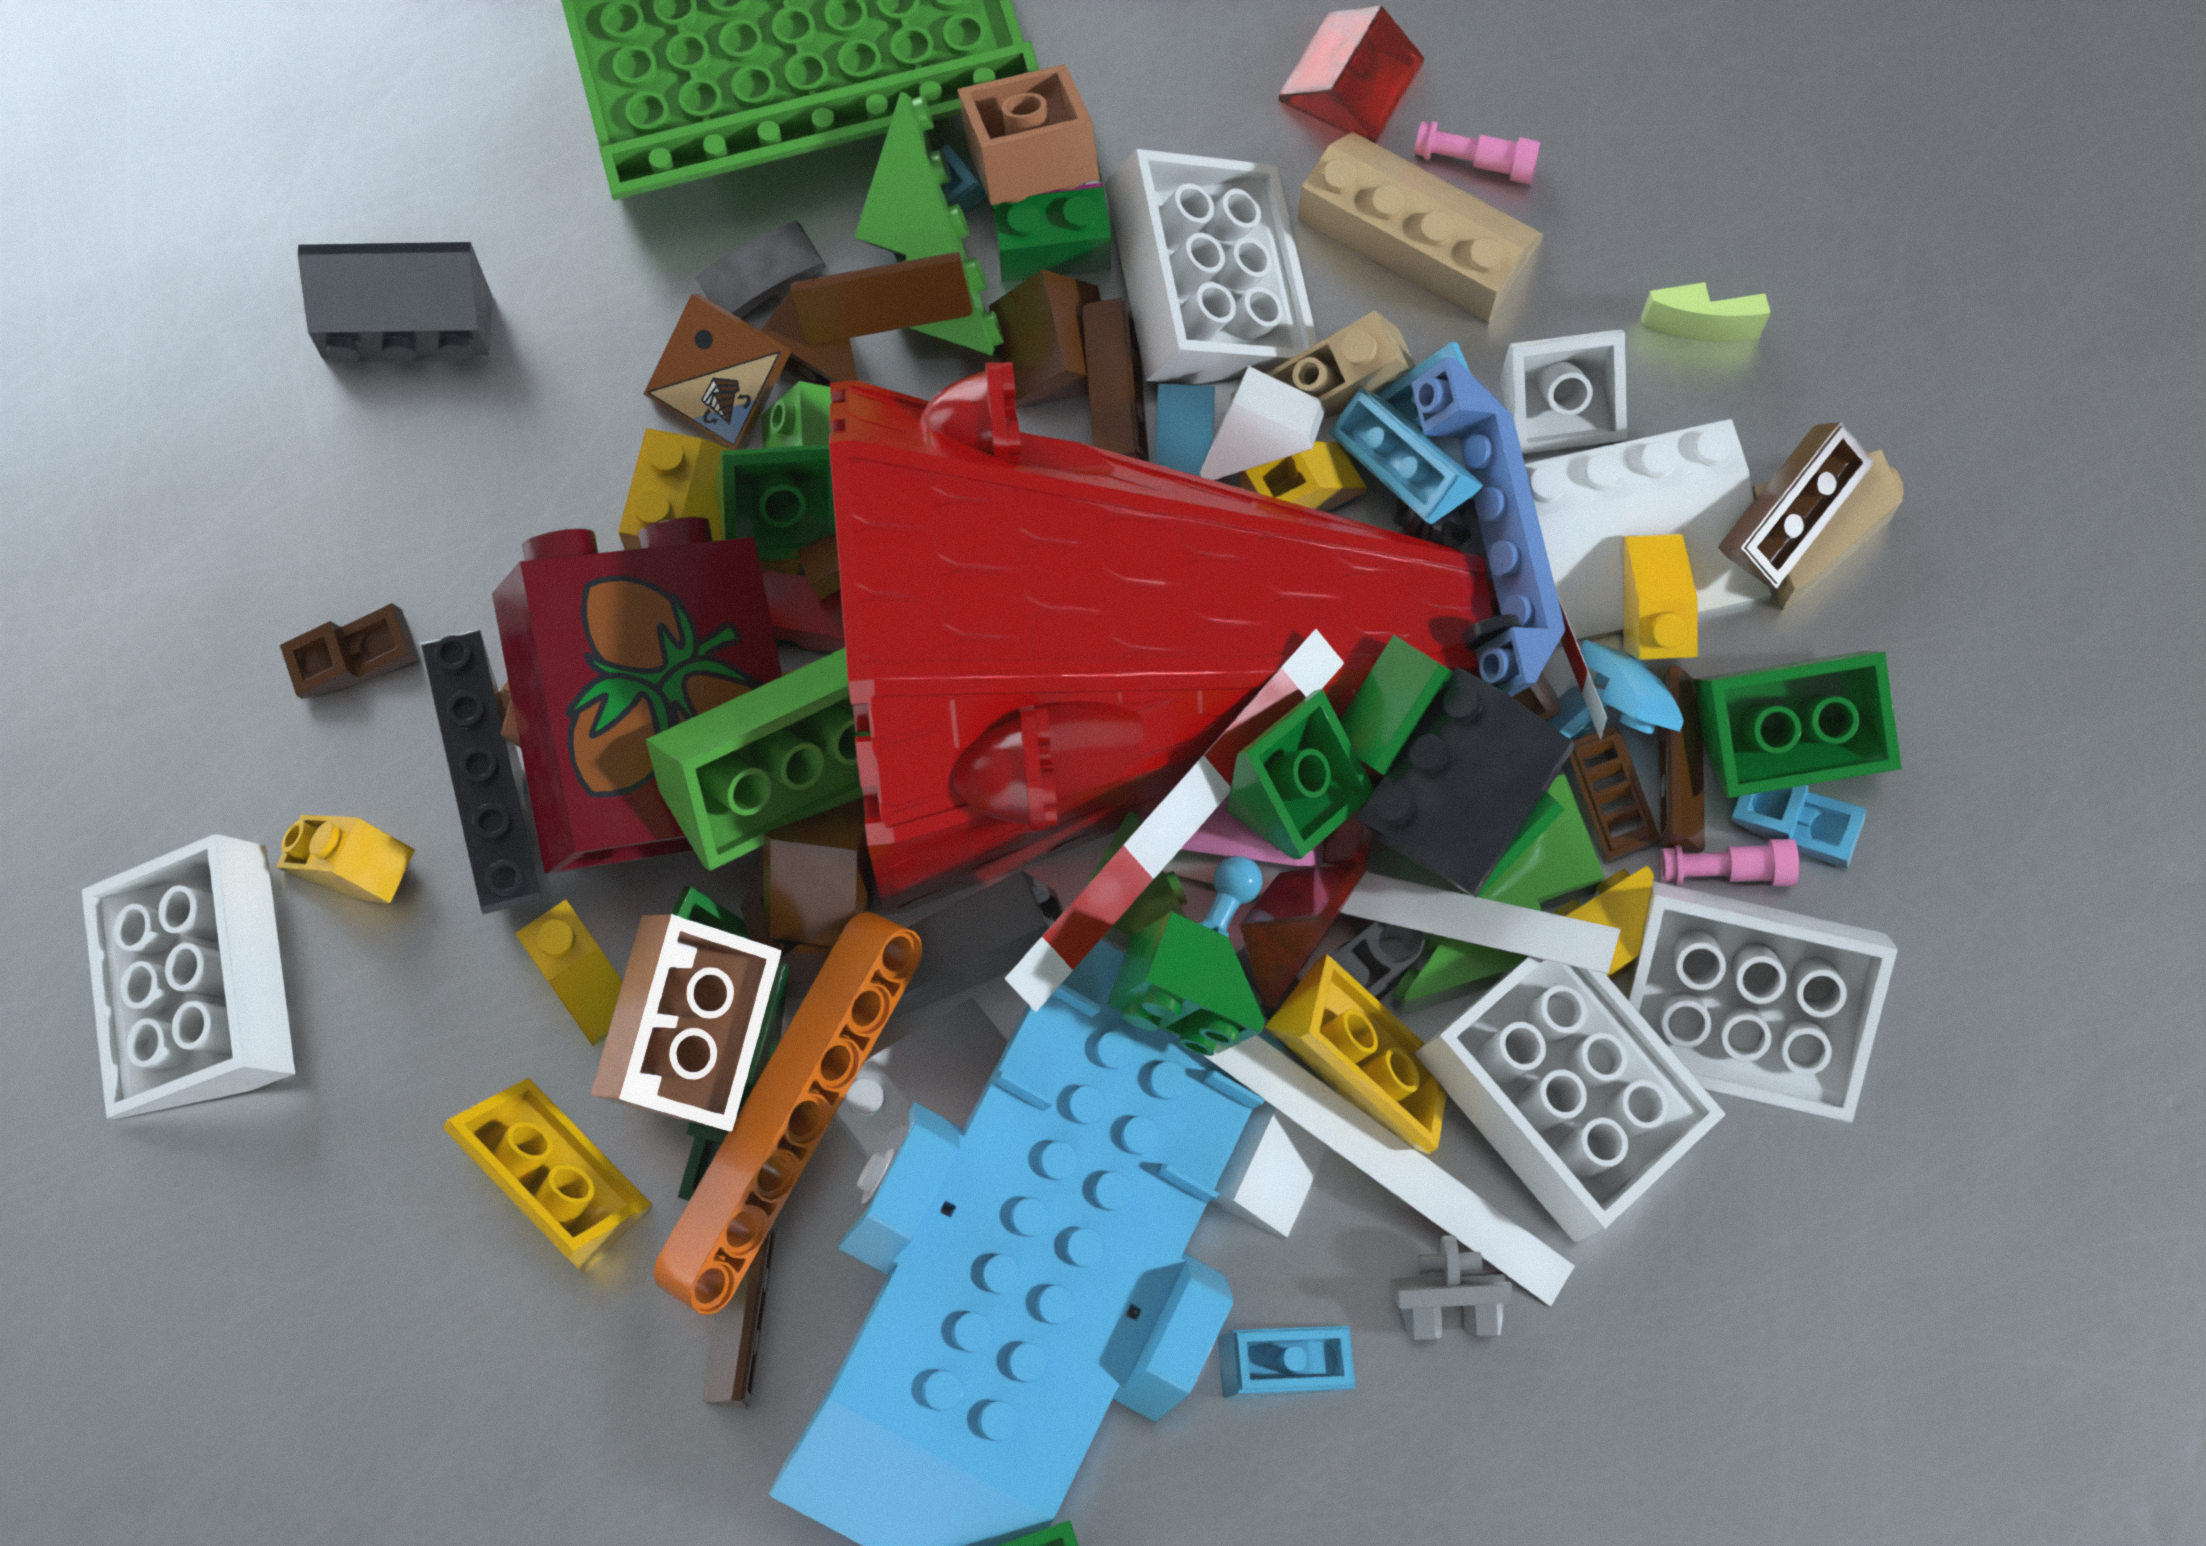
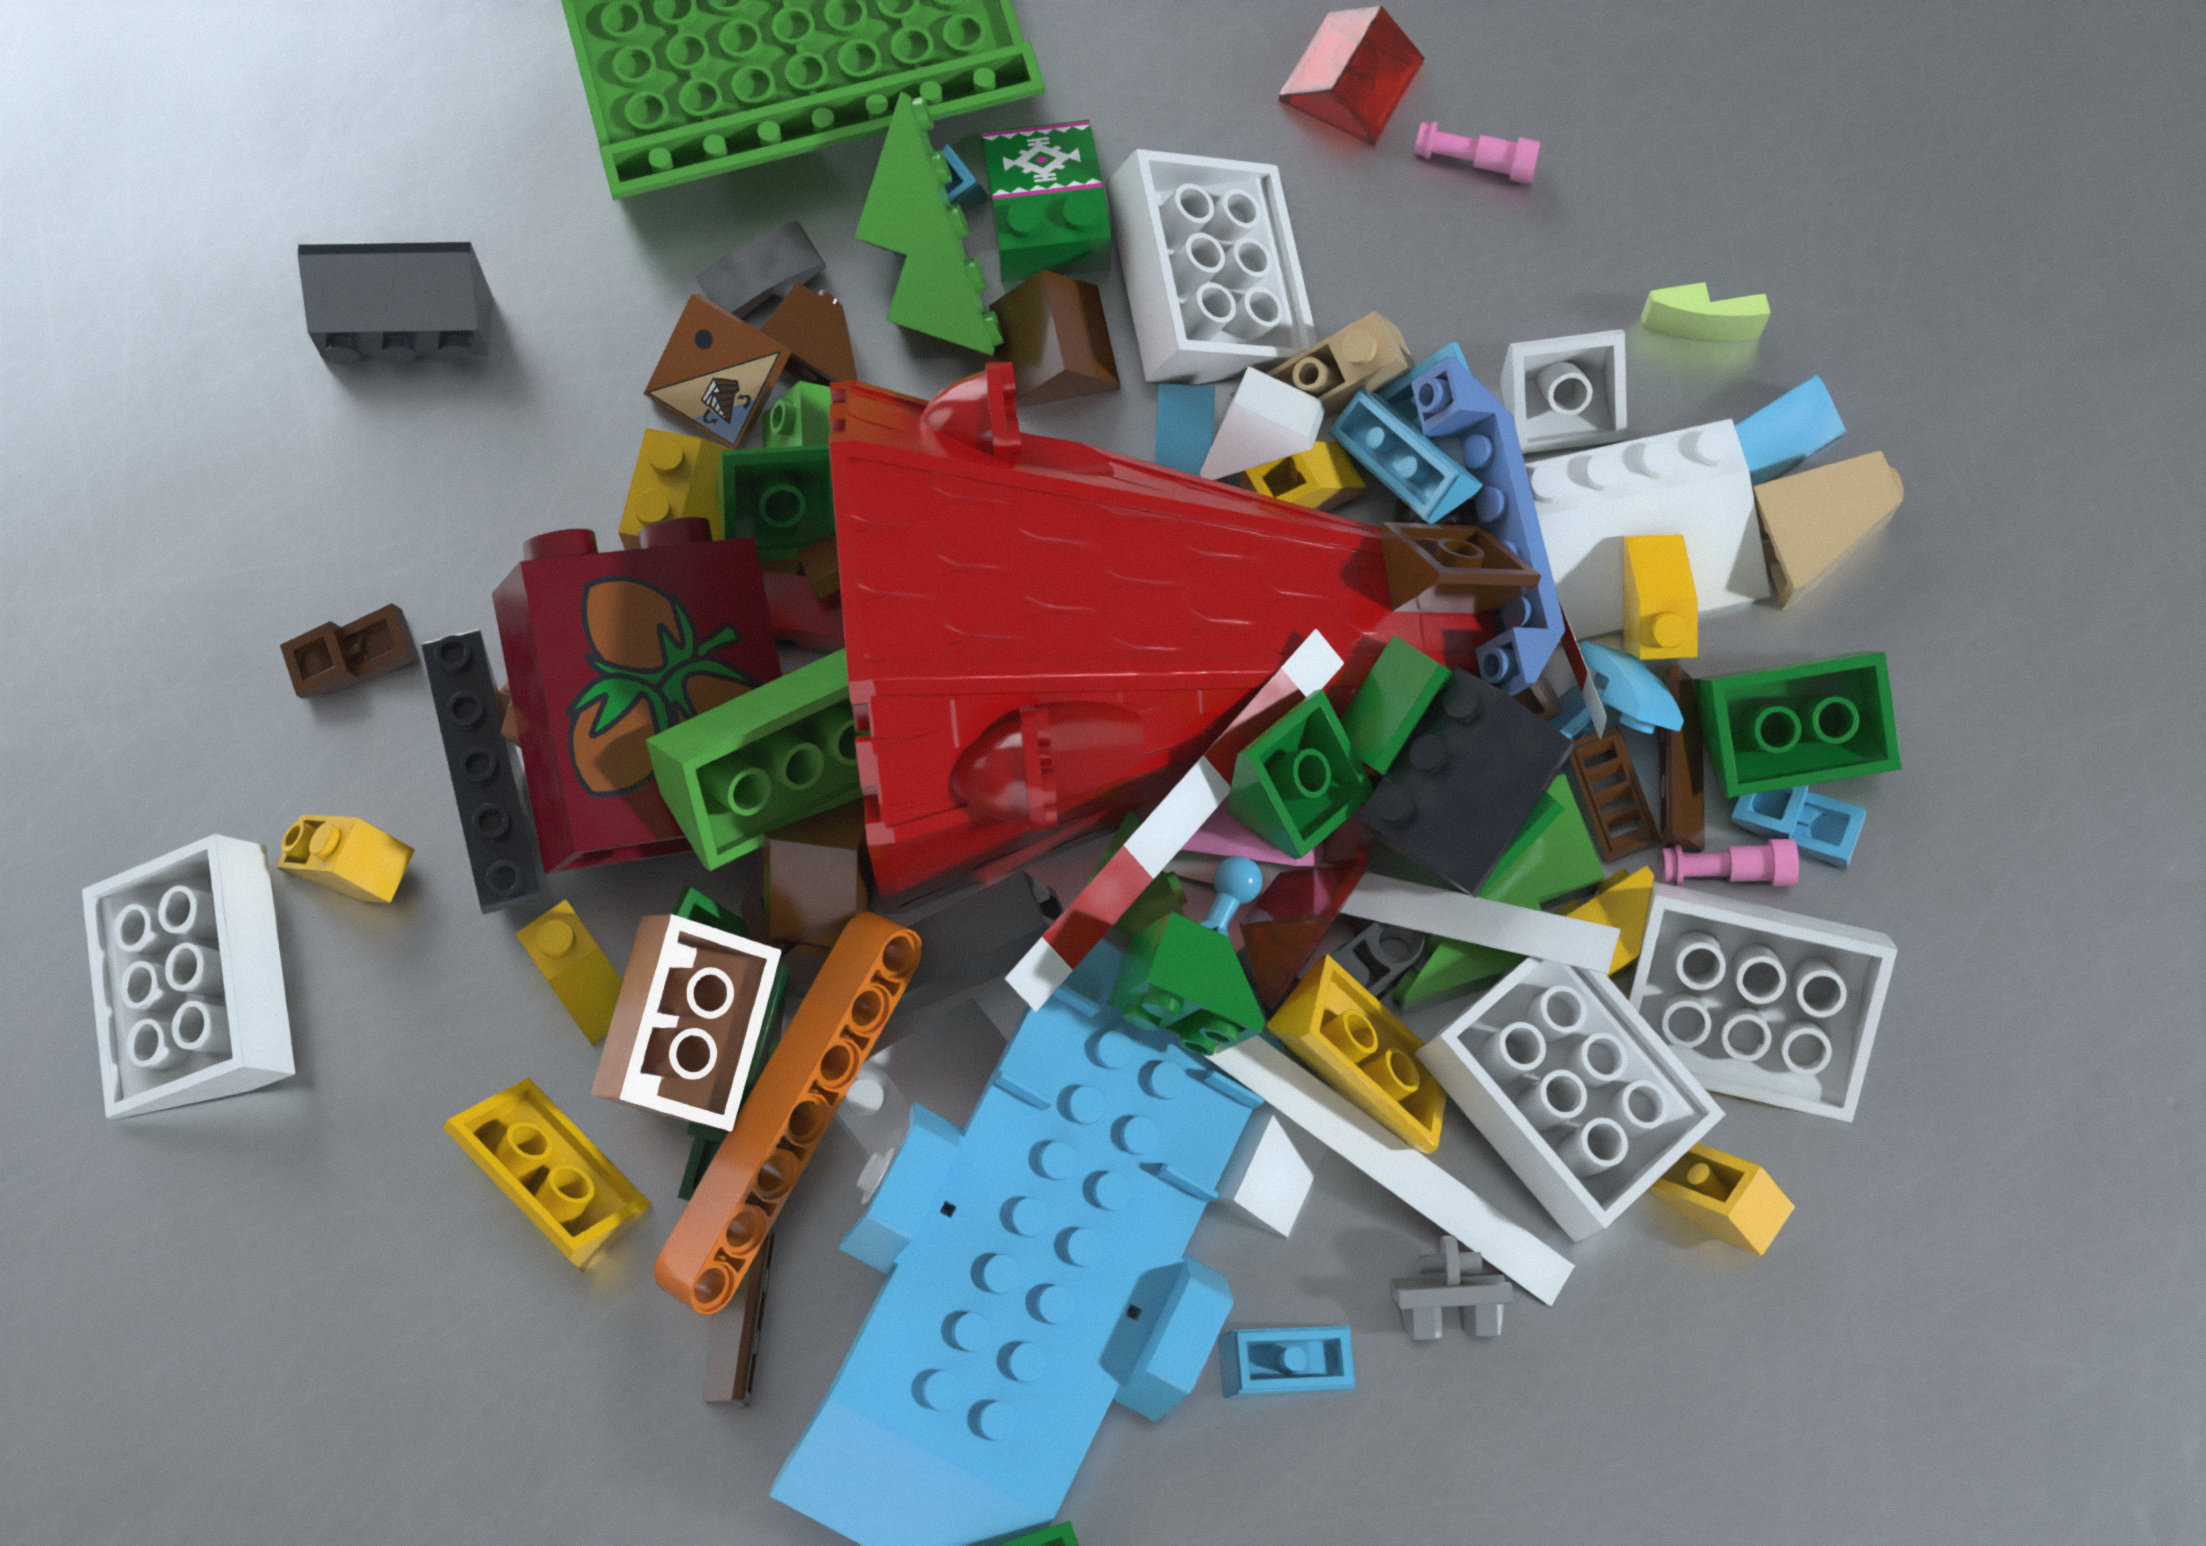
reddish brown slope [790,252,973,345] -> none
nougat slope [957,64,1100,205] -> none
reddish brown slope [1082,297,1150,462] -> none
tan slope [1297,132,1543,323] -> none
black piece [1462,614,1522,651] -> none
reddish brown slope [1718,422,1875,588] -> none
none -> reddish brown slope [1380,522,1541,614]
none -> yellow slope [1647,1142,1795,1257]
none -> medium azure slope [1734,375,1846,487]

